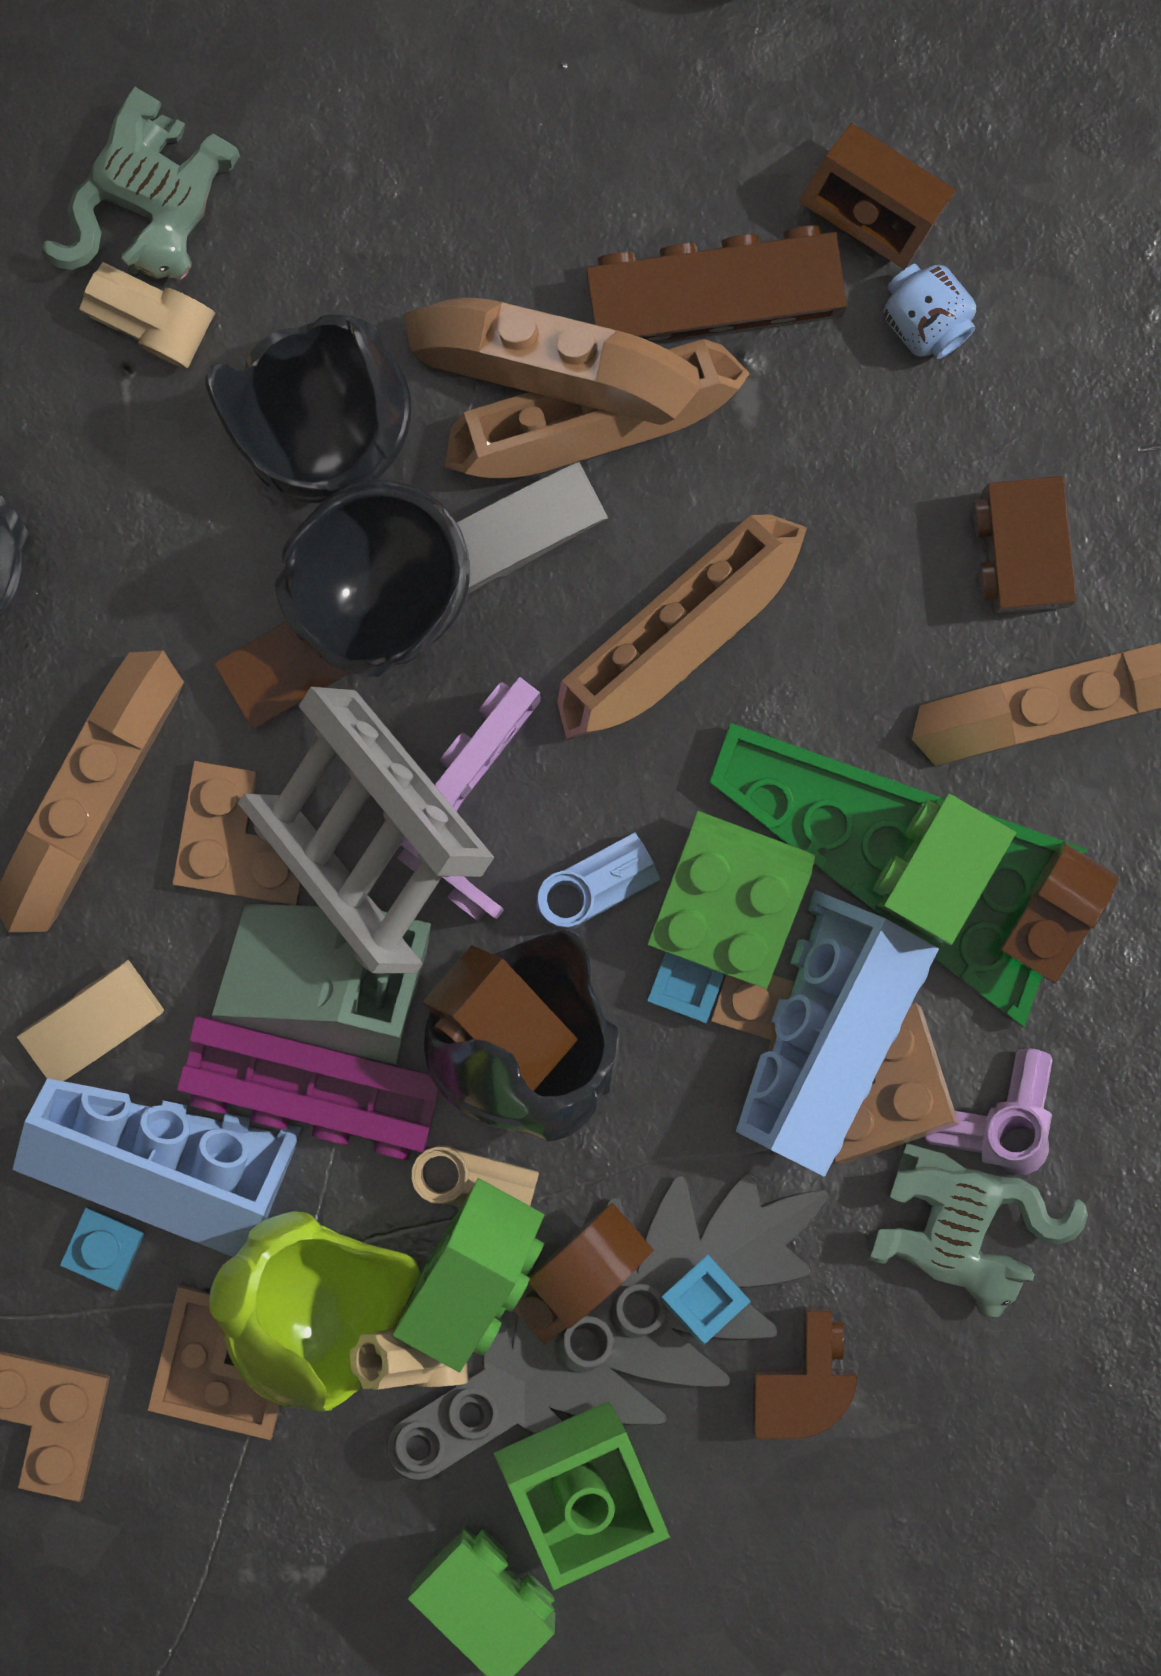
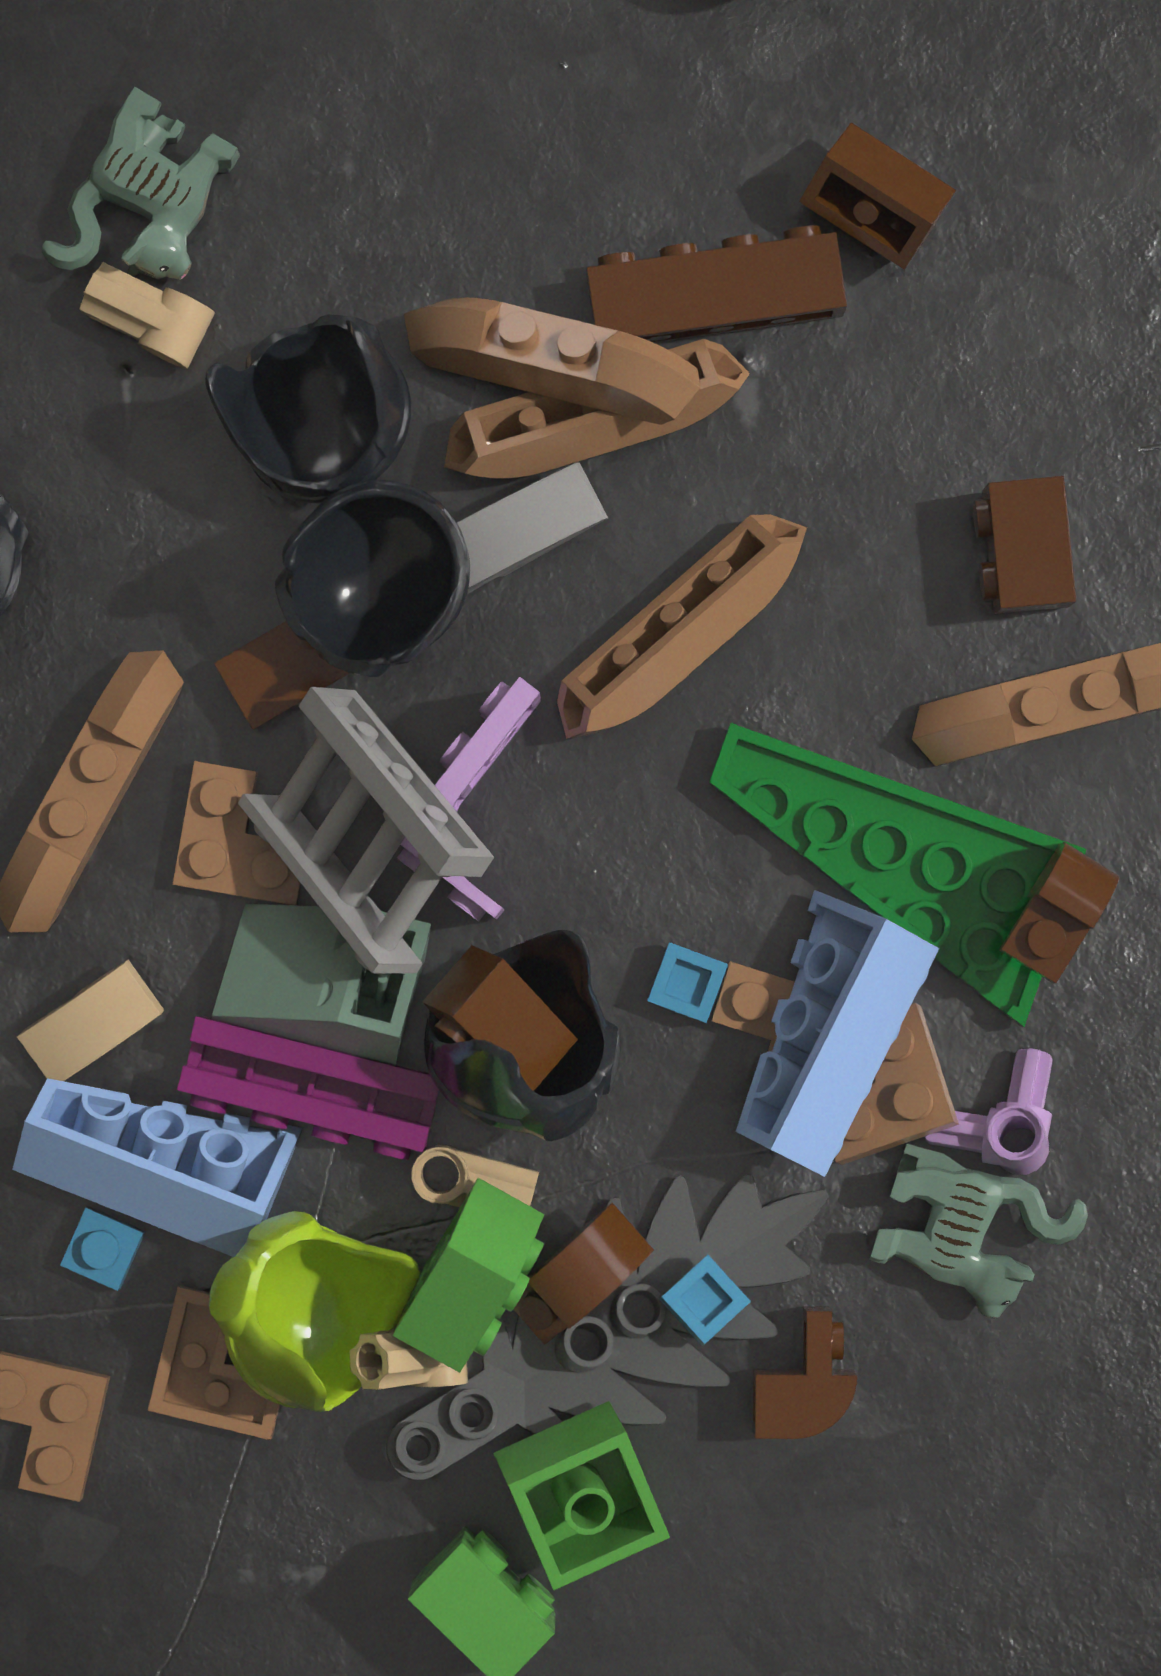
light blue piece [535,832,661,931] -> none
bright green brick [648,811,815,989] -> none
bright green brick [872,793,1017,946] -> none
light blue head [883,264,976,359] -> none

